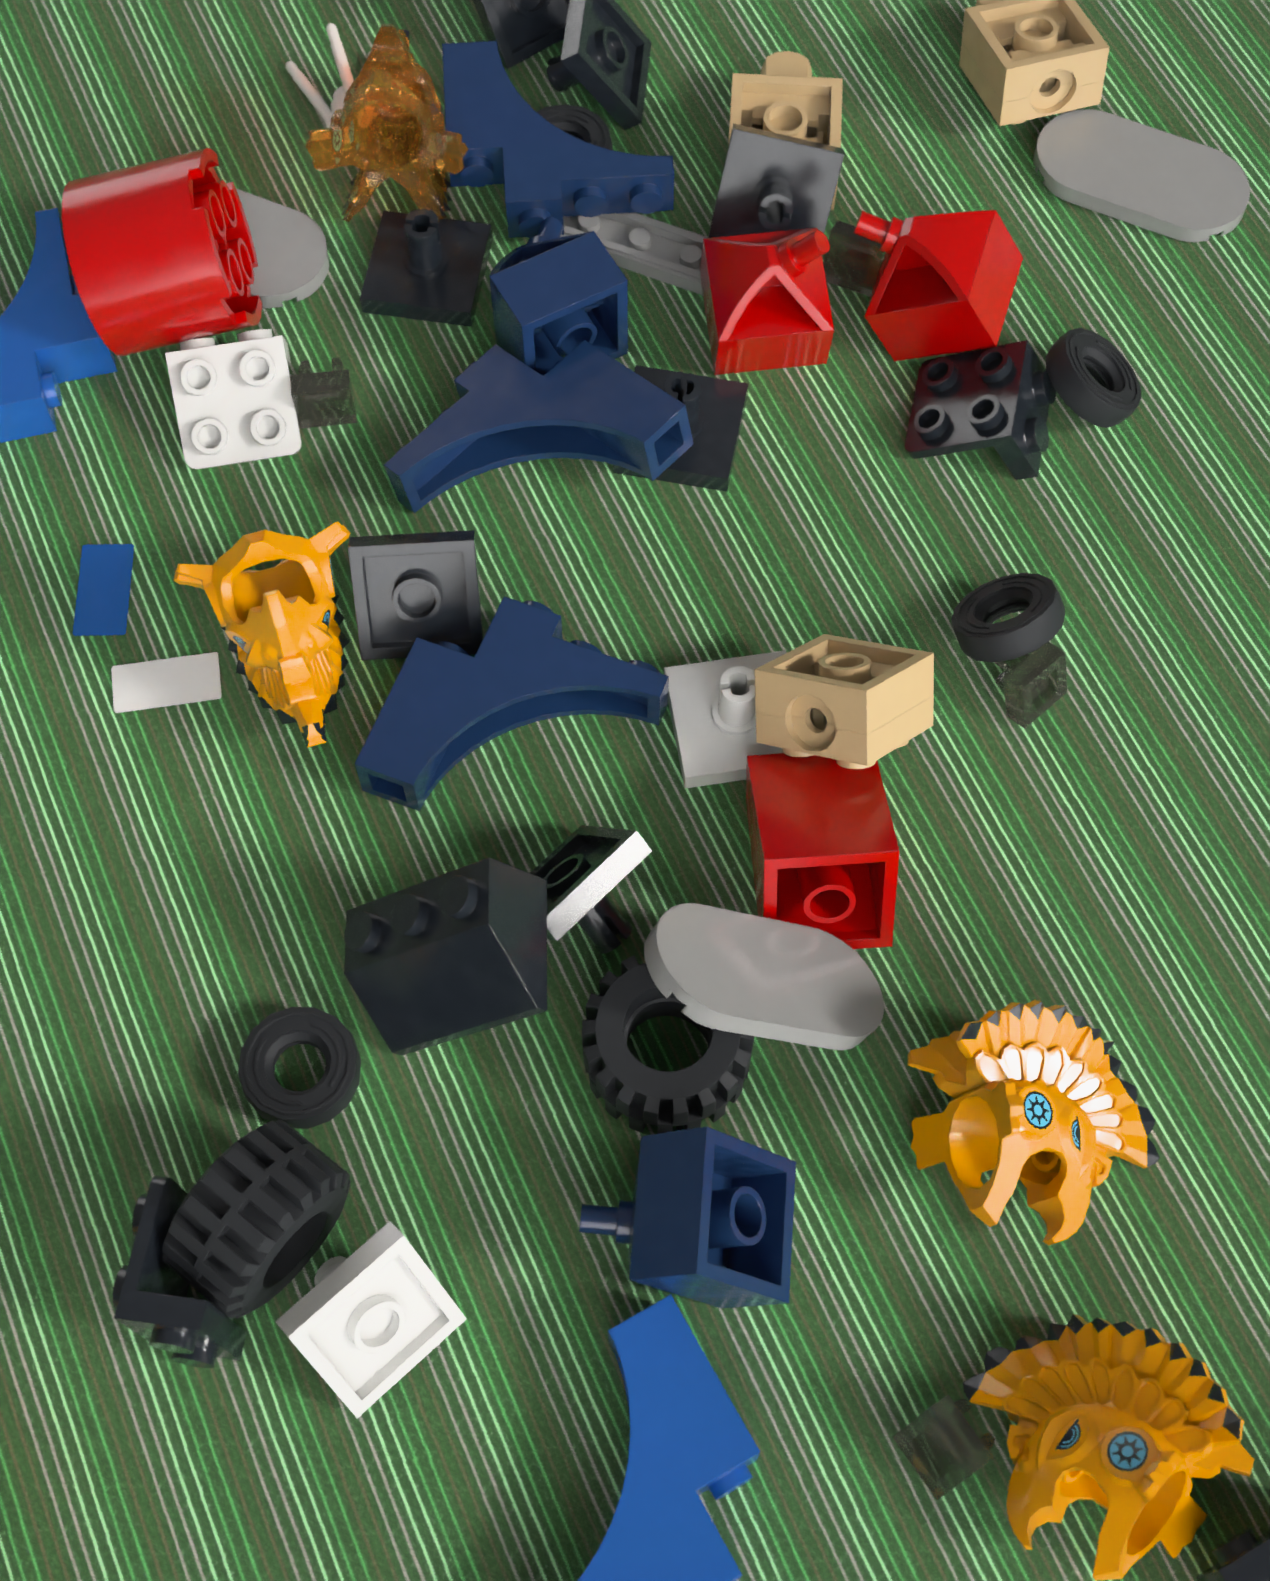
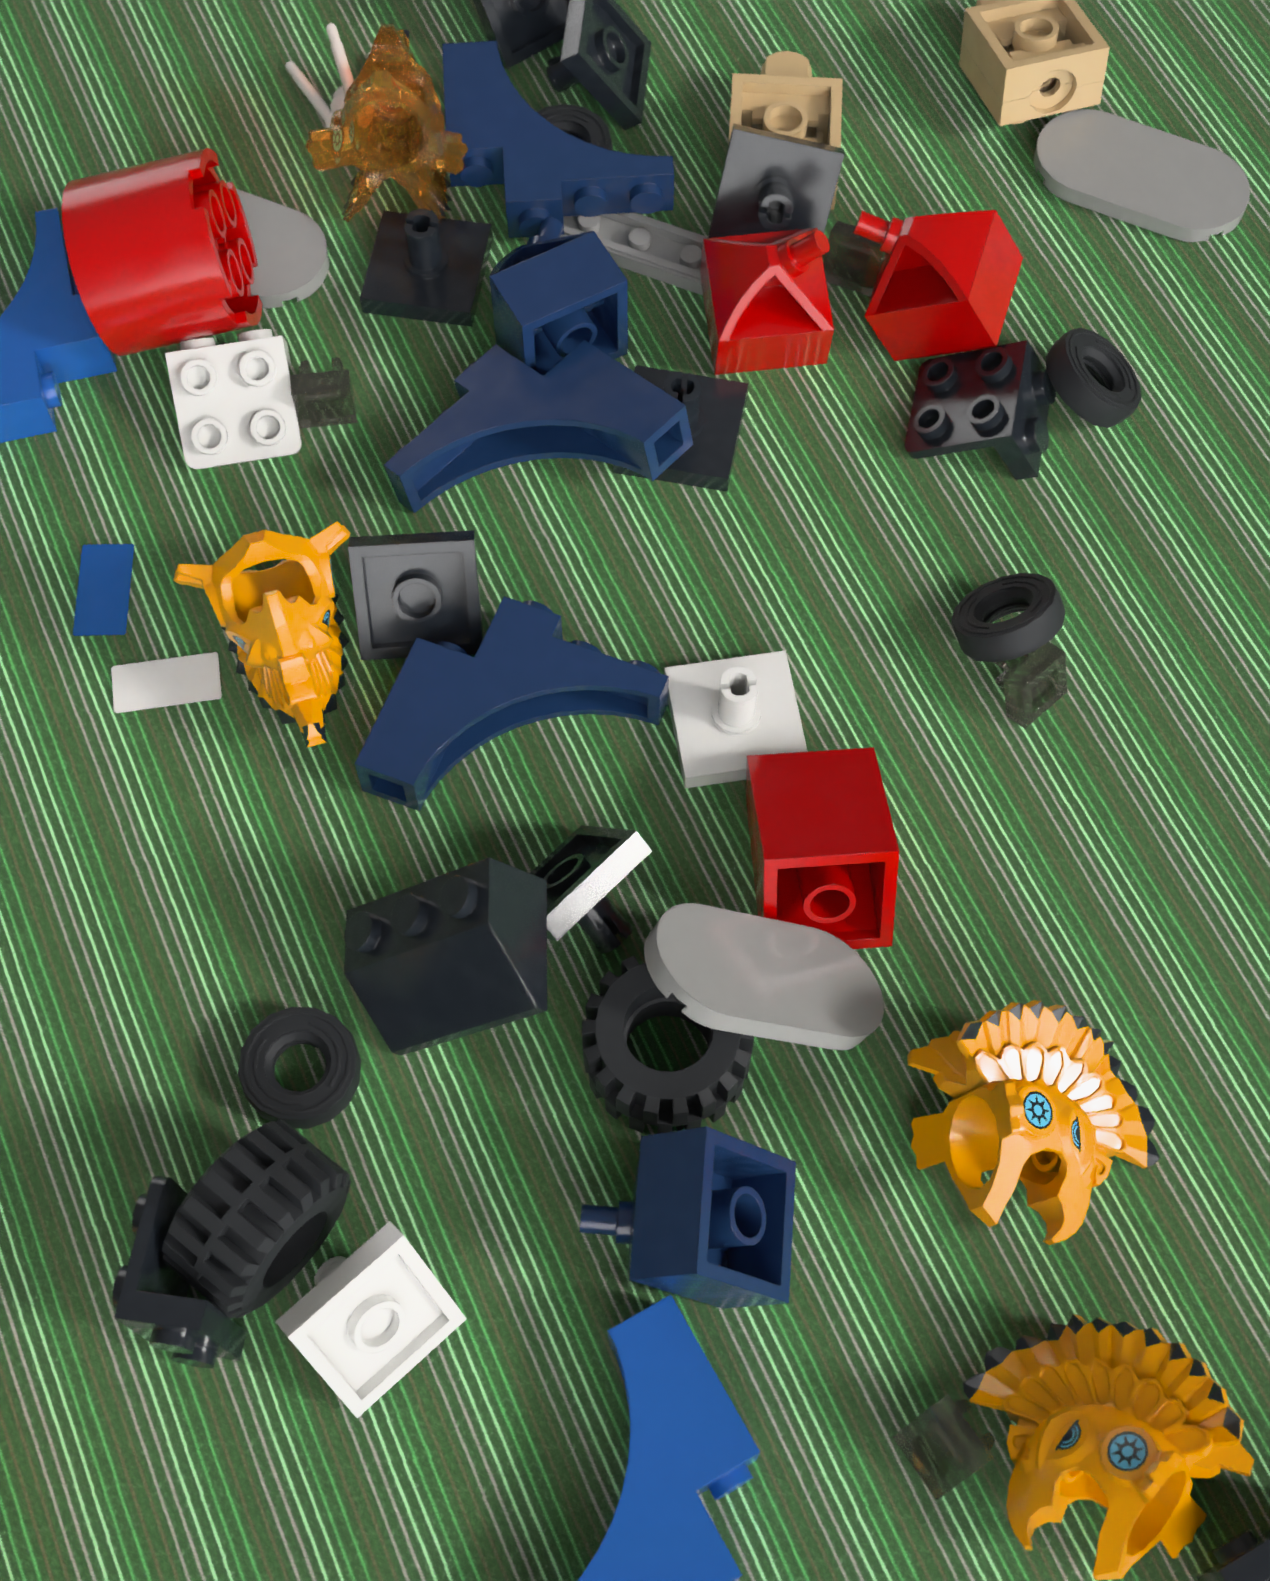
tan brick [754,634,934,769] -> none

